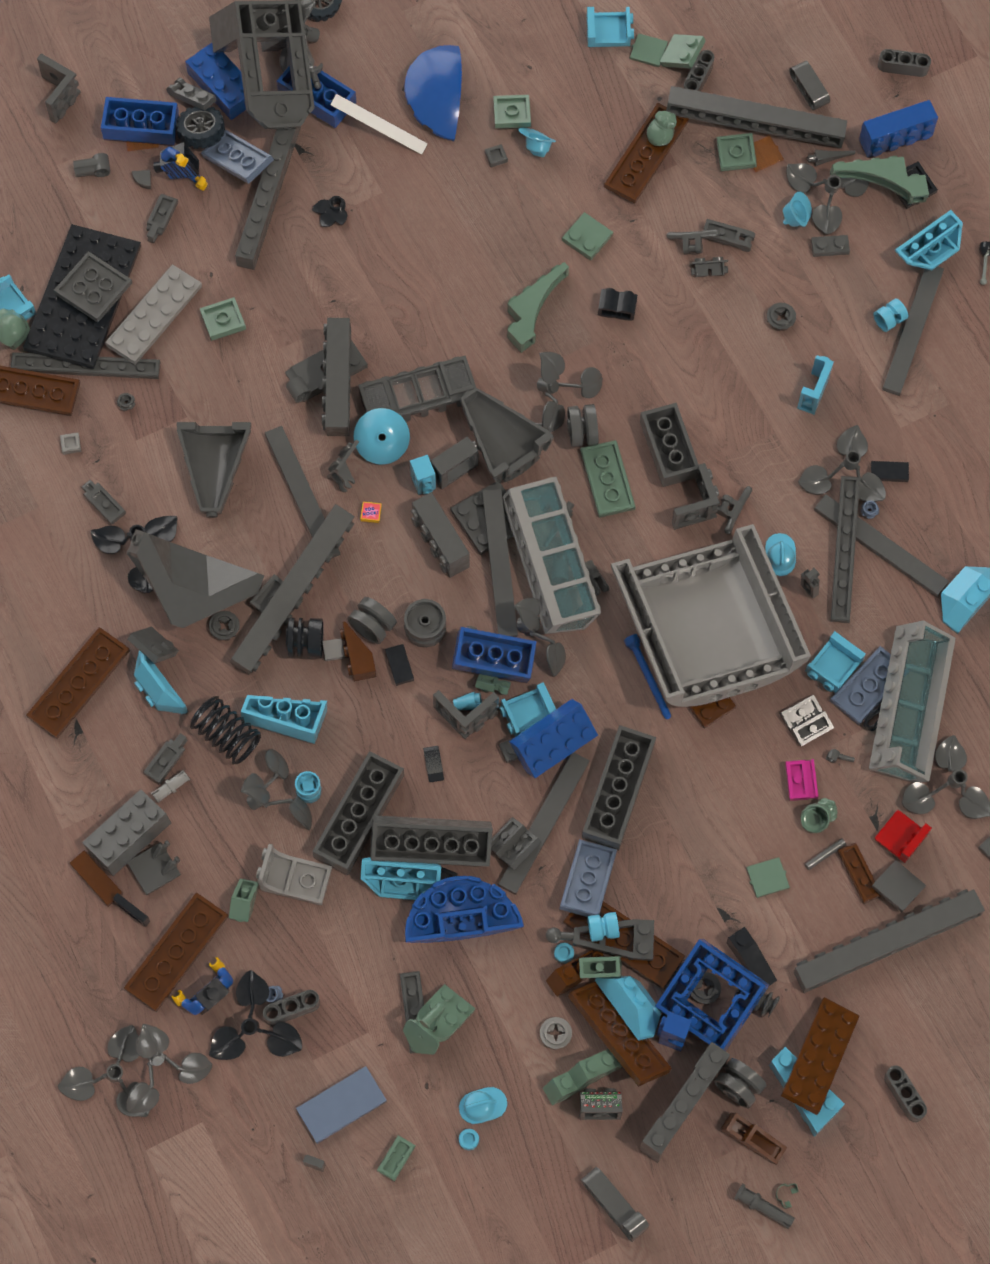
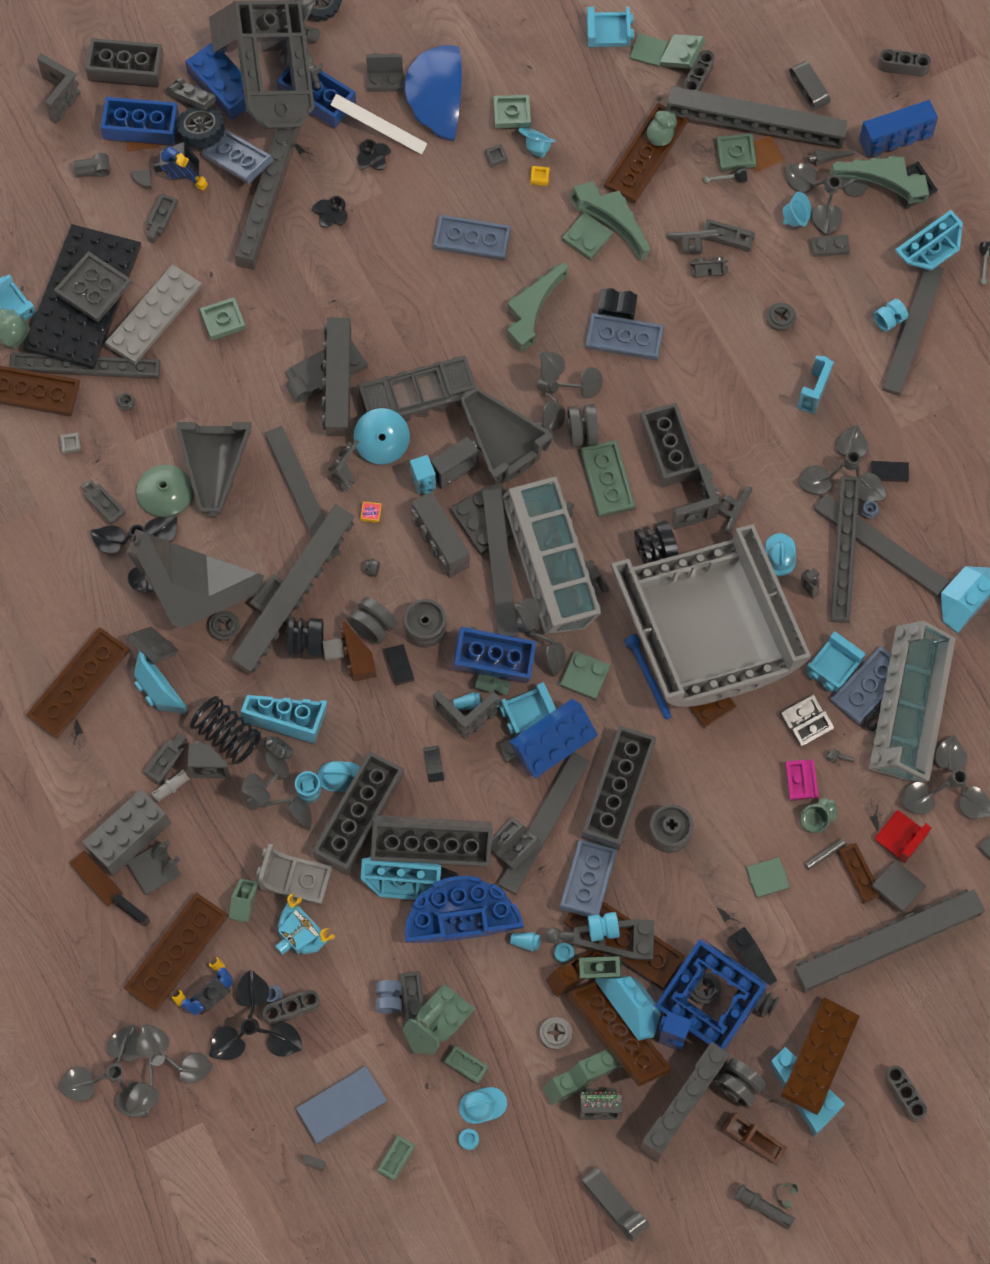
none -> dark grey brick [86,38,164,87]
none -> sand green dish [136,465,193,517]
none -> dark grey slope [188,741,231,779]
none -> dark grey gear [264,736,293,759]
none -> medium azure torso [275,893,335,955]
none -> medium azure piece [317,761,360,792]
none -> black plate [357,139,391,170]
none -> dark grey plate [365,558,380,577]
none -> dark grey bracket [366,53,403,92]
none -> sand blue wheel [375,980,402,1014]
none -> sand blue tile [433,215,511,261]
none -> sand green plate [444,1045,489,1084]
none -> medium azure cone [510,932,541,952]
none -> yellow tile [530,166,550,186]
none -> sand green plate [560,651,610,701]
none -> sand green arch [570,181,650,261]
none -> sand blue tile [585,313,664,361]
none -> black wheel [634,520,678,564]
none -> dark grey wheel [649,804,694,853]
none -> hinge [703,167,747,183]

